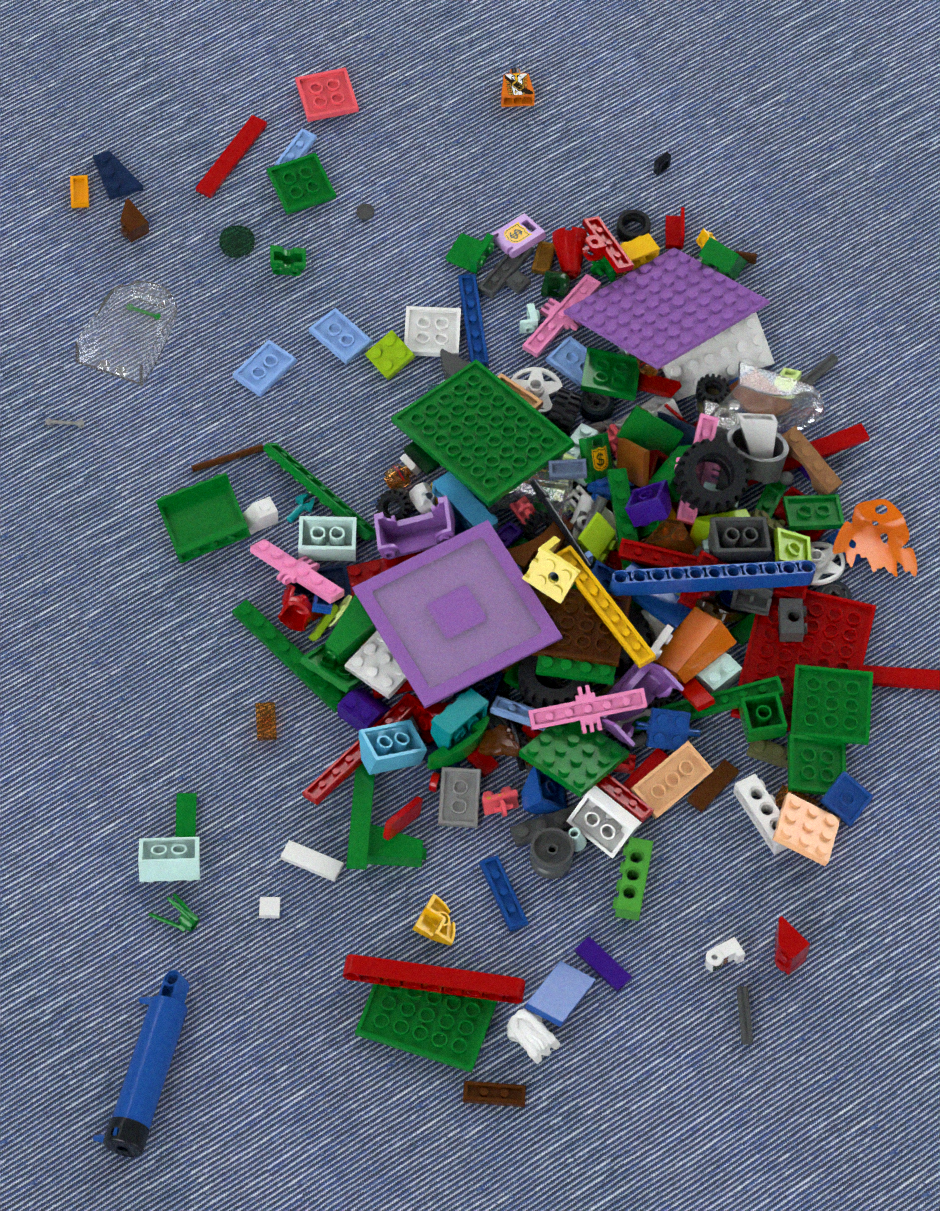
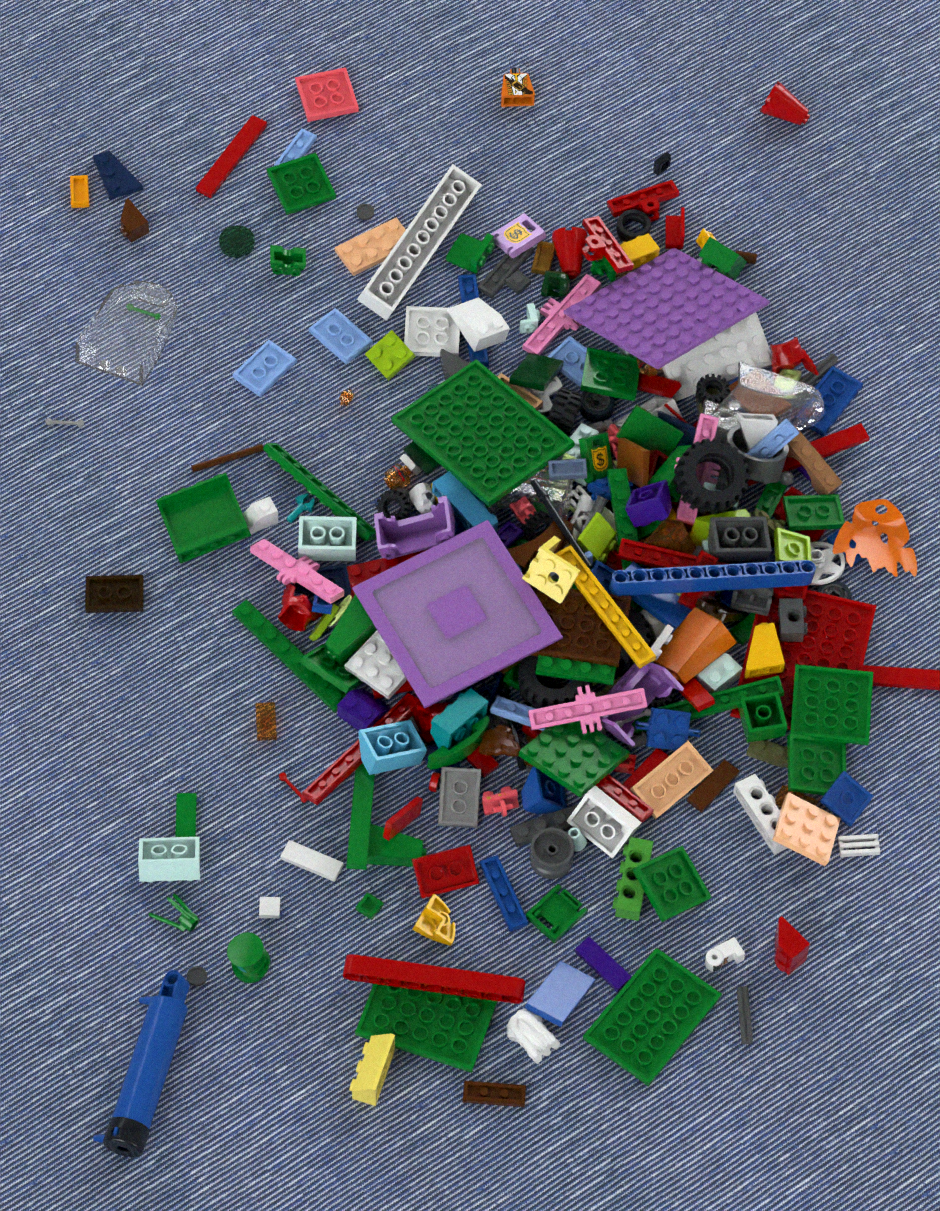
none -> dark brown plate [85,575,144,613]
none -> dark grey piece [187,966,207,986]
none -> green hat [227,932,270,983]
none -> red hinge [279,773,308,803]
none -> light nougat plate [335,217,406,276]
none -> clear orange plate [339,389,355,406]
none -> light yellow slope [349,1033,395,1106]
none -> green tile [356,892,384,920]
none -> white brick [357,164,482,321]
none -> red tile [412,844,480,898]
none -> white slope [447,297,510,352]
none -> dark green tile [509,353,564,391]
none -> green container [526,884,588,944]
none -> green plate [583,948,722,1087]
none -> red plate [607,180,679,222]
none -> green plate [633,845,712,922]
none -> yellow slope [745,623,785,679]
none -> light blue tile [746,418,799,459]
none -> red cone [760,81,810,125]
none -> red helmet [770,337,819,382]
none -> blue tile [792,366,863,437]
none -> white tile [838,834,881,857]

